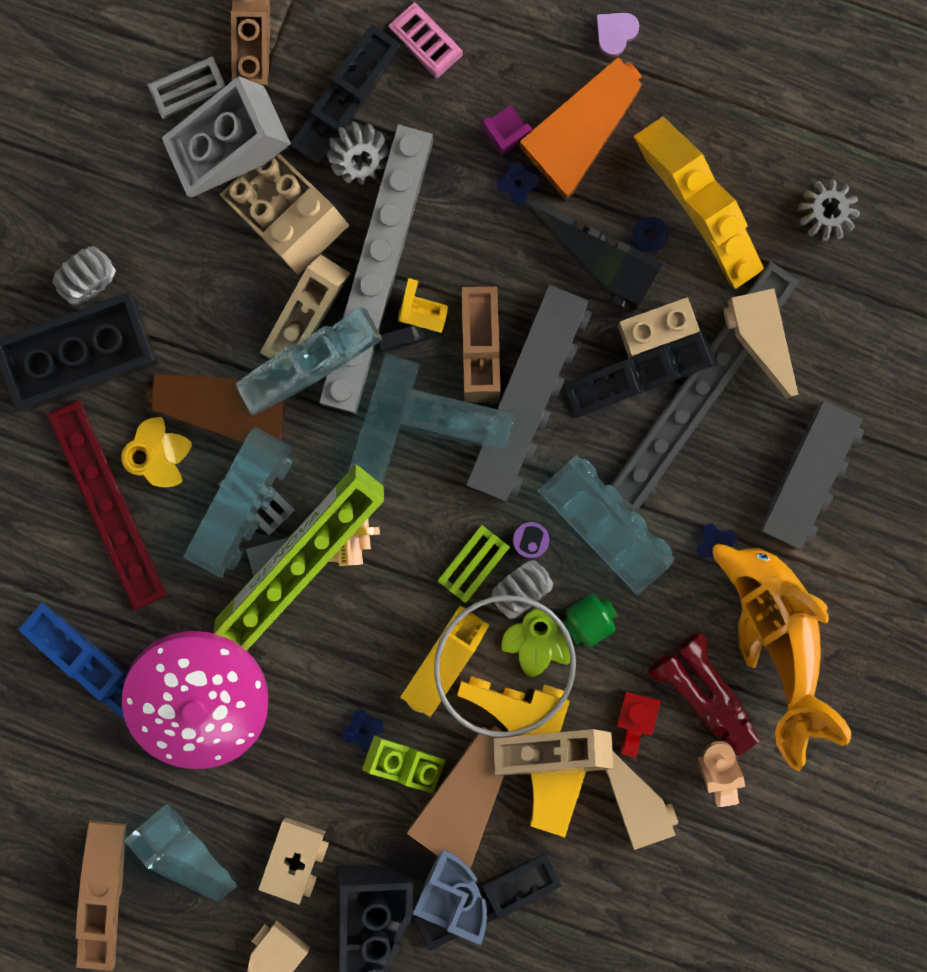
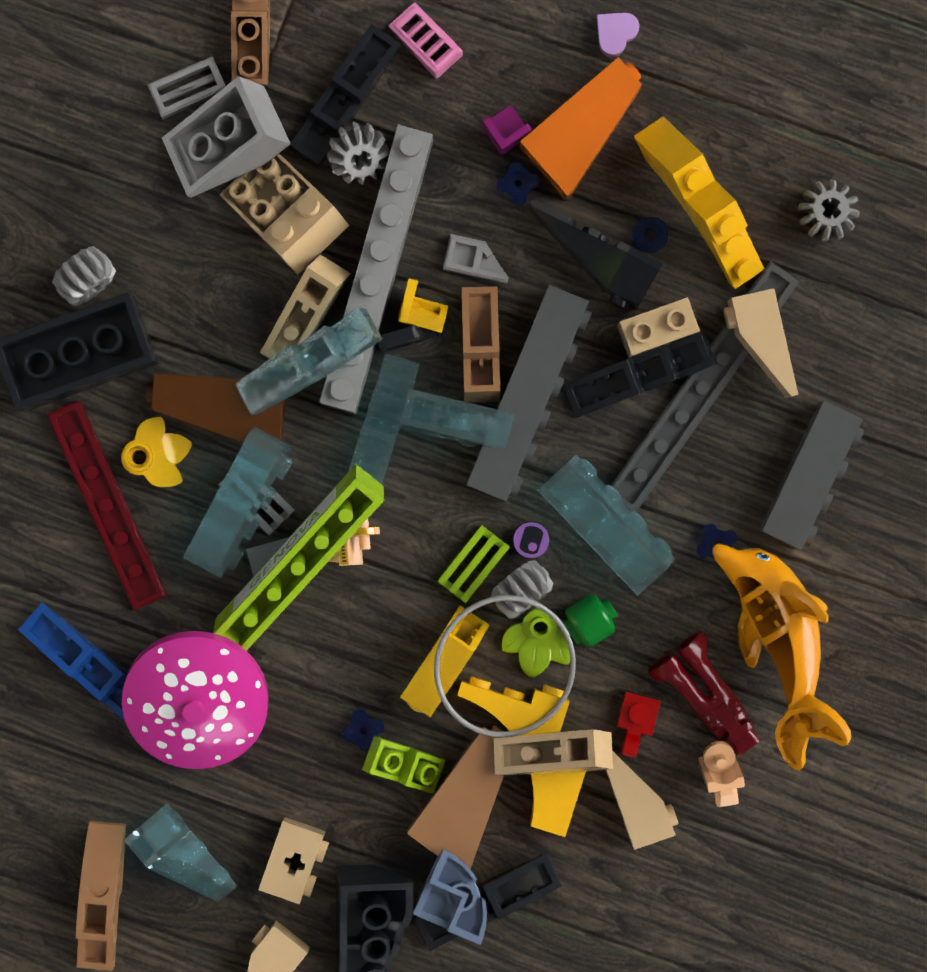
none -> light grey tile [443,234,509,284]

